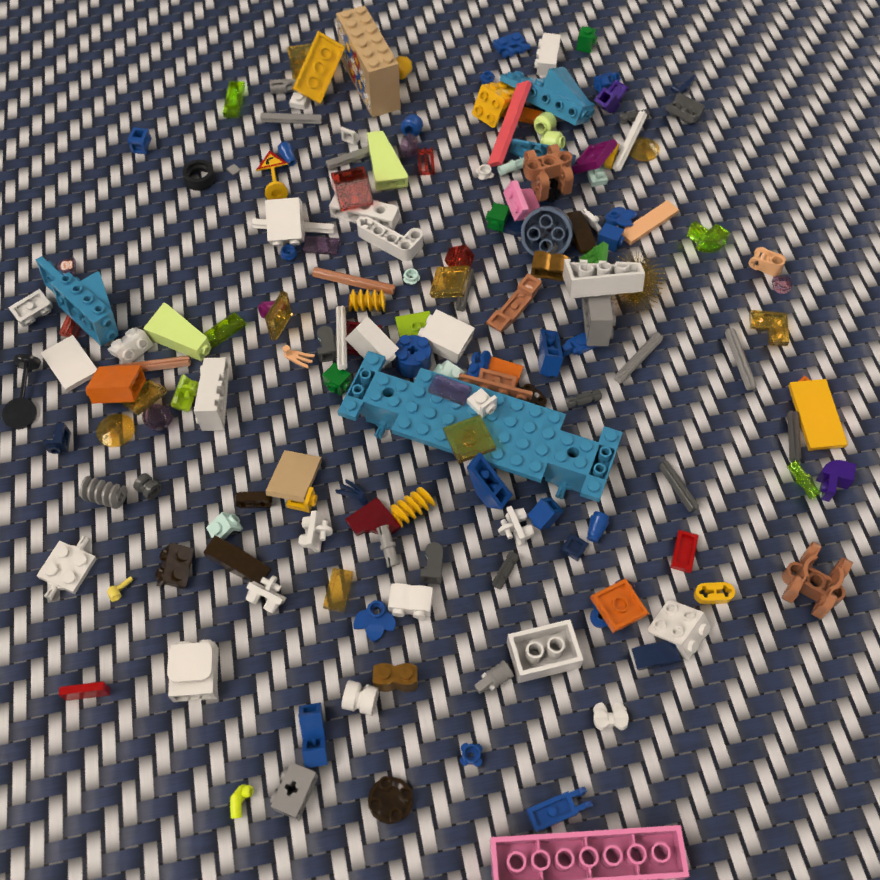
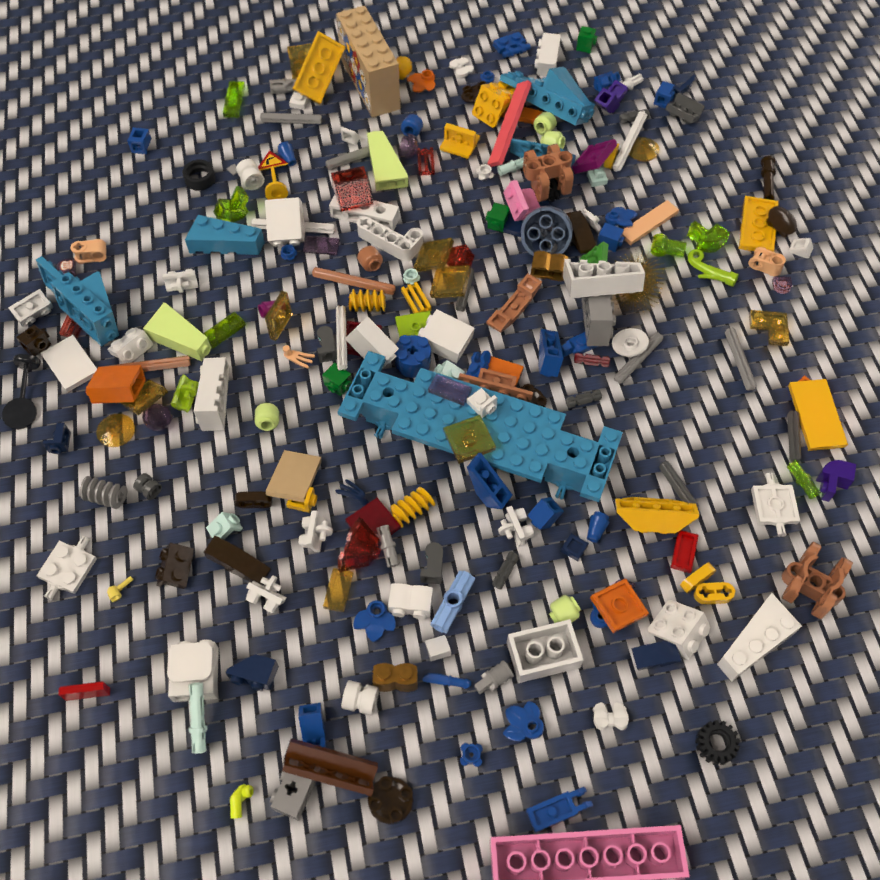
none -> dark brown brick [16,325,51,356]
none -> light nougat piece [71,239,106,264]
none -> white hips [163,269,198,293]
none -> dark azure wedge [185,215,265,255]
none -> light aqua pin [188,682,207,754]
none -> clear neon green brick [213,186,249,223]
none -> dark blue slope [226,654,279,692]
none -> white wheel [236,159,264,191]
none -> yellowish green head [254,403,279,431]
none -> reddish brown fence [282,738,378,796]
none -> clear red slope [337,517,381,572]
none -> nougat head [357,246,383,272]
none -> yellow tile [401,282,431,313]
none -> orange plate [407,70,436,93]
none -> clear yellow plate [413,238,454,272]
none -> blue piece [422,673,472,689]
none -> white slope [425,635,451,661]
none -> light blue piece [431,570,475,634]
none -> yellow bracket [440,123,480,159]
none -> white piece [449,57,474,78]
none -> dark brown dish [461,81,486,102]
none -> blue plate [503,701,544,742]
none -> yellowish green head [549,595,581,623]
none -> dark red axle [574,353,610,367]
none -> white dish [612,328,649,357]
none -> yellow wedge [615,497,699,534]
none -> white axle [622,74,643,90]
none -> clear neon green piece [651,233,687,257]
none -> blue brick [654,81,675,109]
none -> yellow beam [680,562,716,593]
none -> lime plant [688,249,739,287]
none -> black tyre [695,720,740,765]
none -> white wedge [717,593,802,682]
none -> yellow tile [738,196,779,253]
none -> white plate [751,473,800,537]
none -> dark brown pin [761,156,776,200]
none -> dark brown dish [766,206,797,237]
none -> white slope [789,238,813,258]

